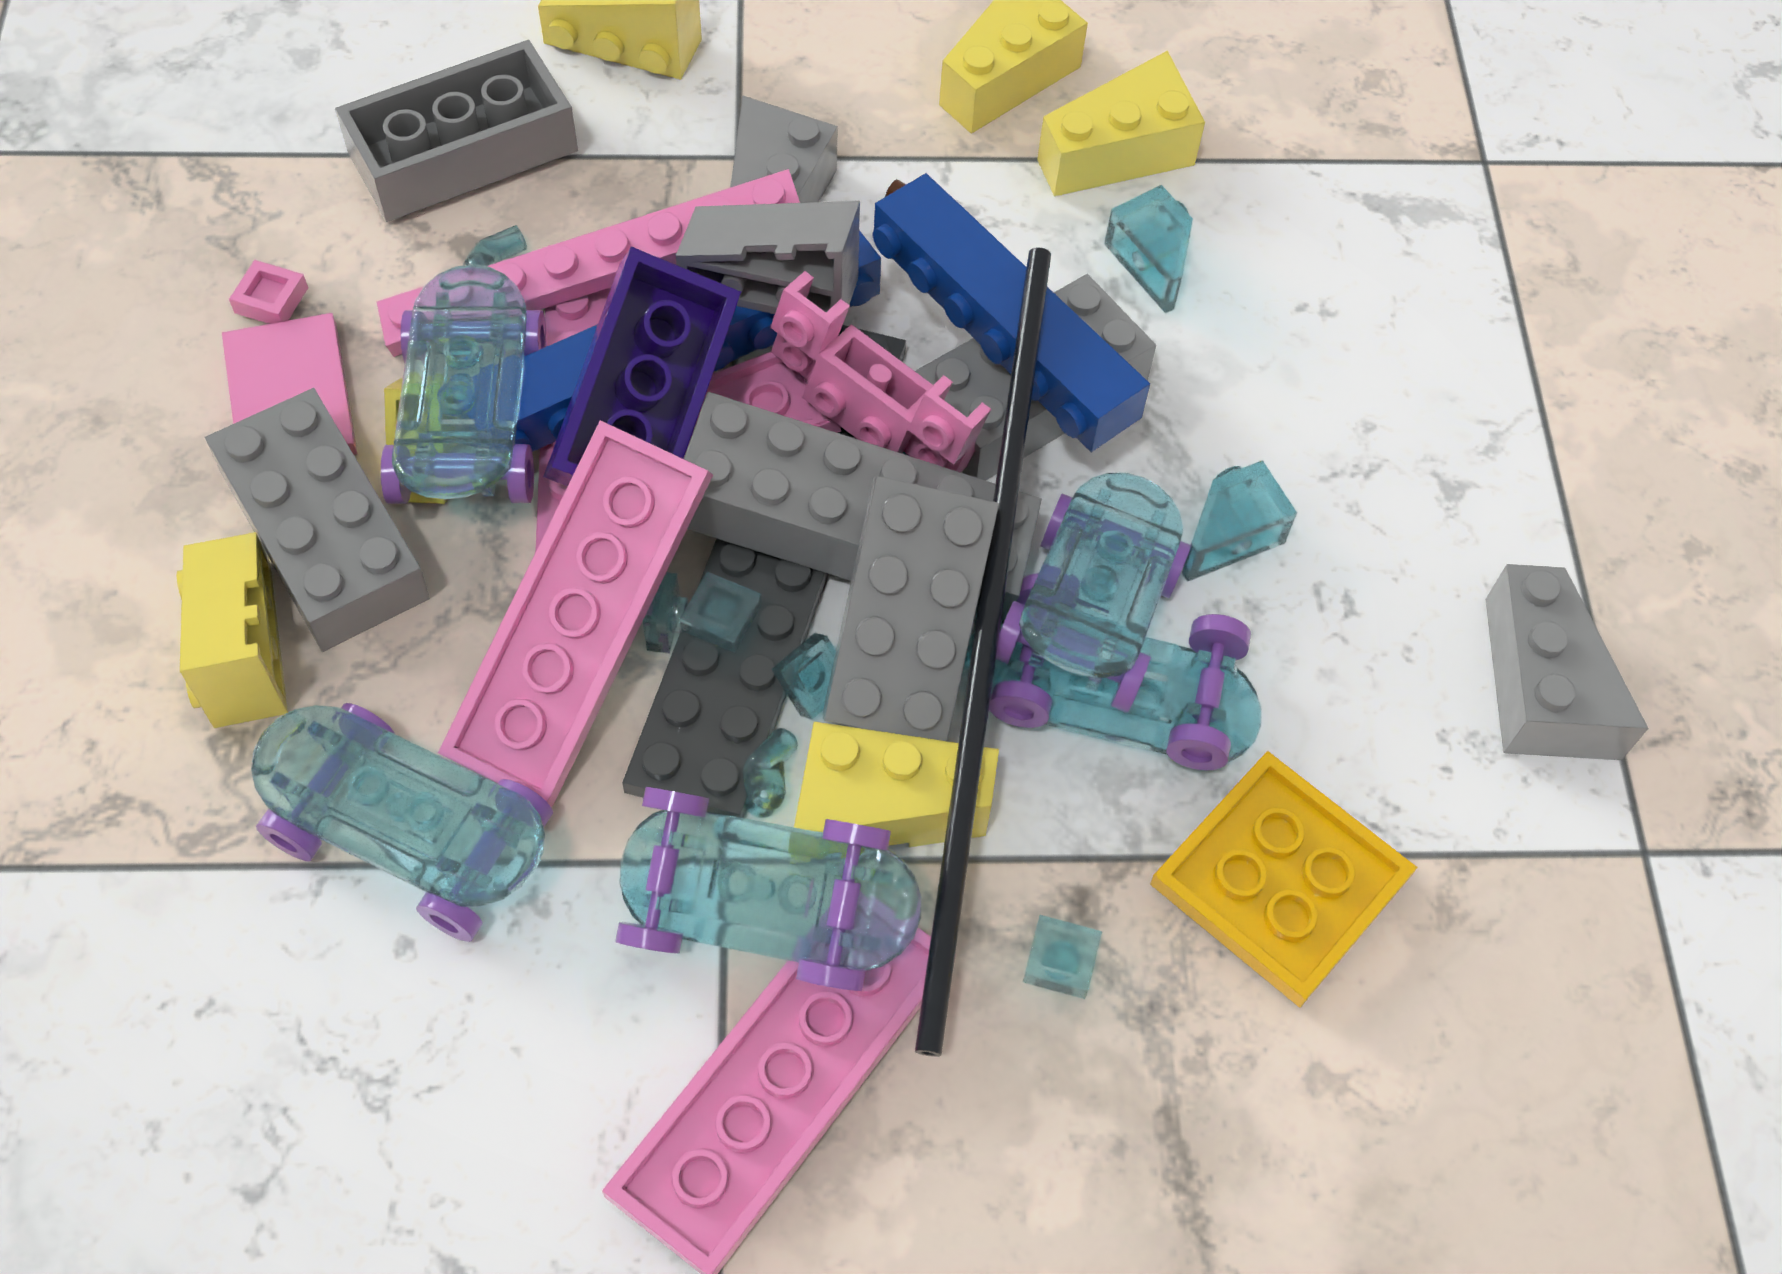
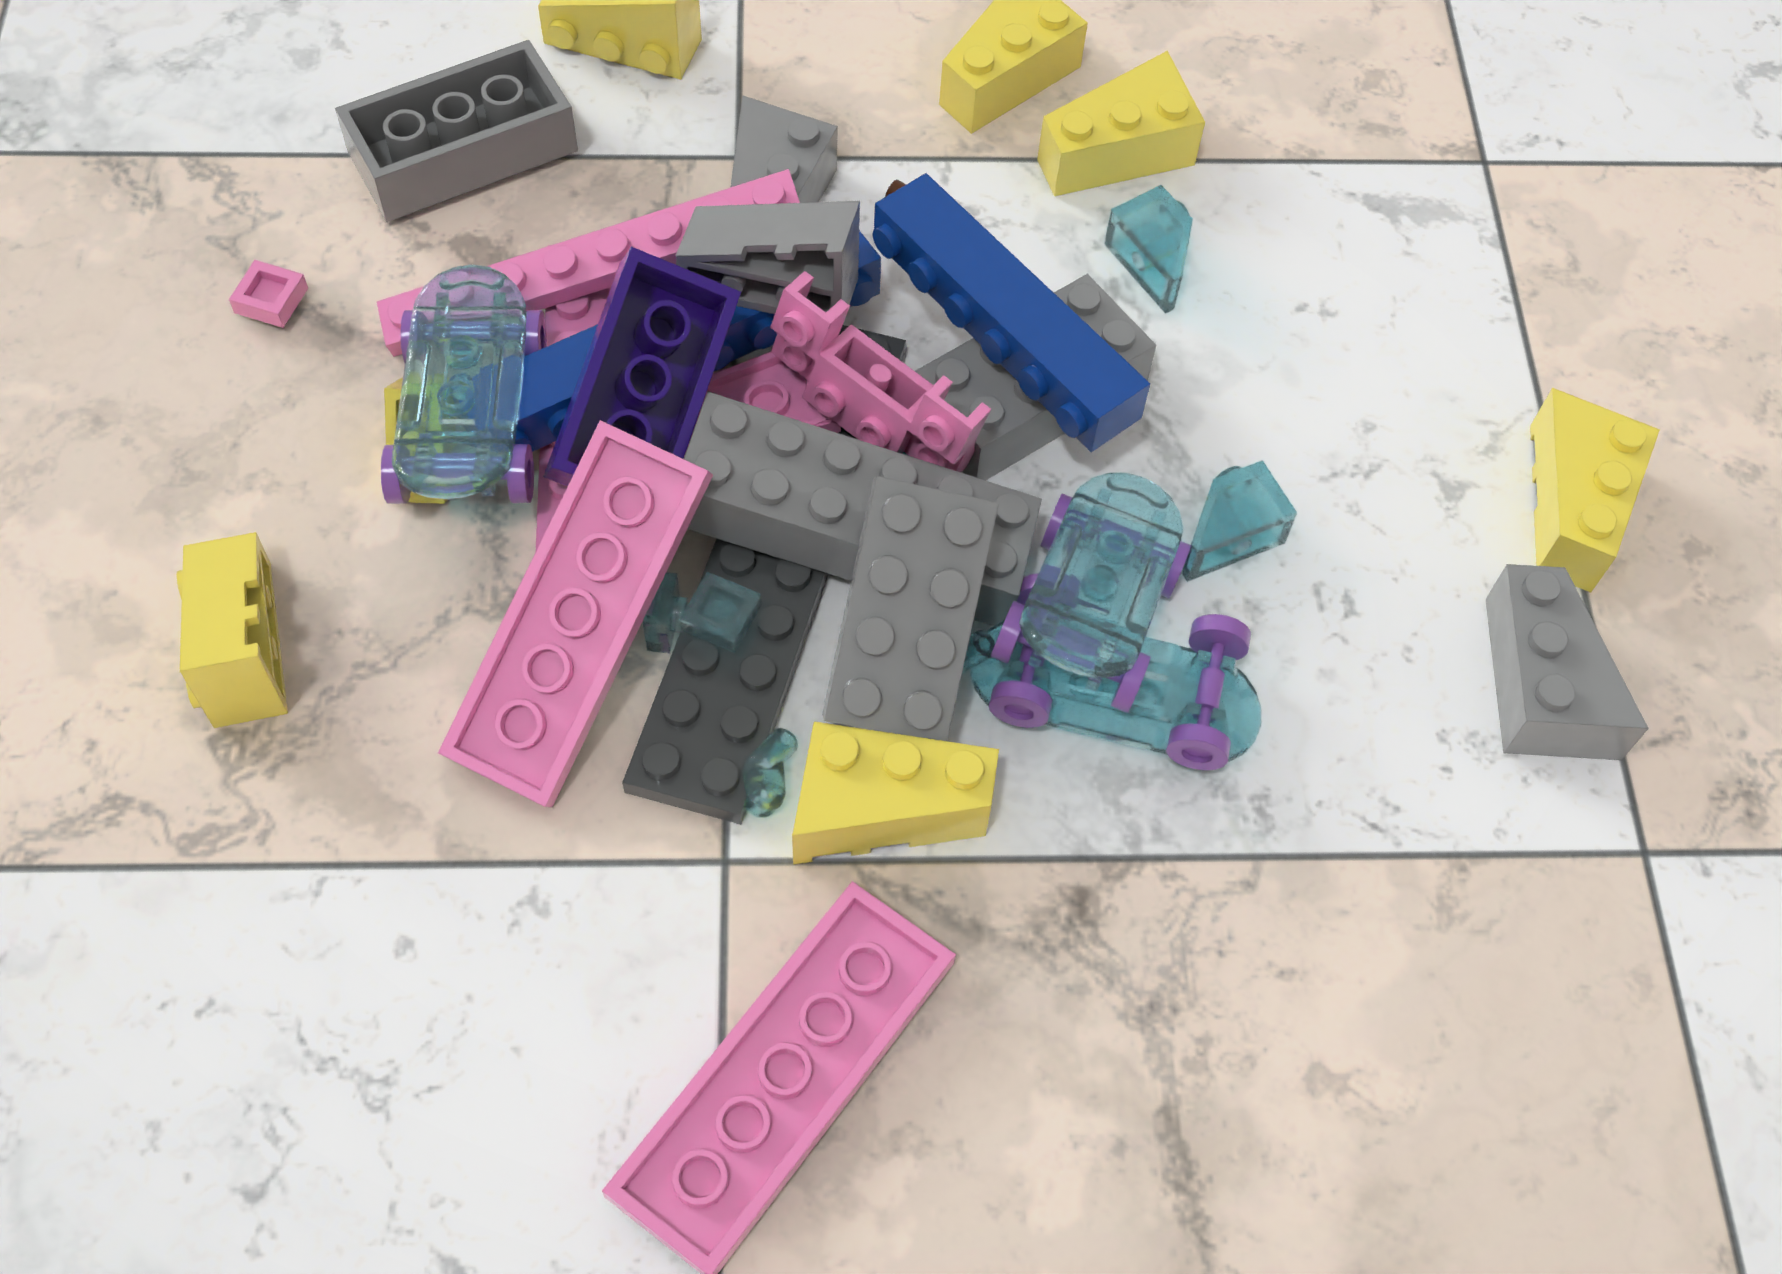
light grey brick [205,388,430,652] -> none
bright pink tile [222,313,358,455] -> none
clear light blue piece [251,703,553,942] -> none
clear light blue arm [463,225,527,273] -> none
clear light blue piece [615,787,922,991] -> none
clear light blue plate [771,633,836,719] -> none
black piece [915,247,1051,1057] -> none
clear light blue plate [1023,915,1102,999] -> none
yellow plate [1150,751,1418,1008] -> none
none -> light yellow wedge [1530,388,1660,593]

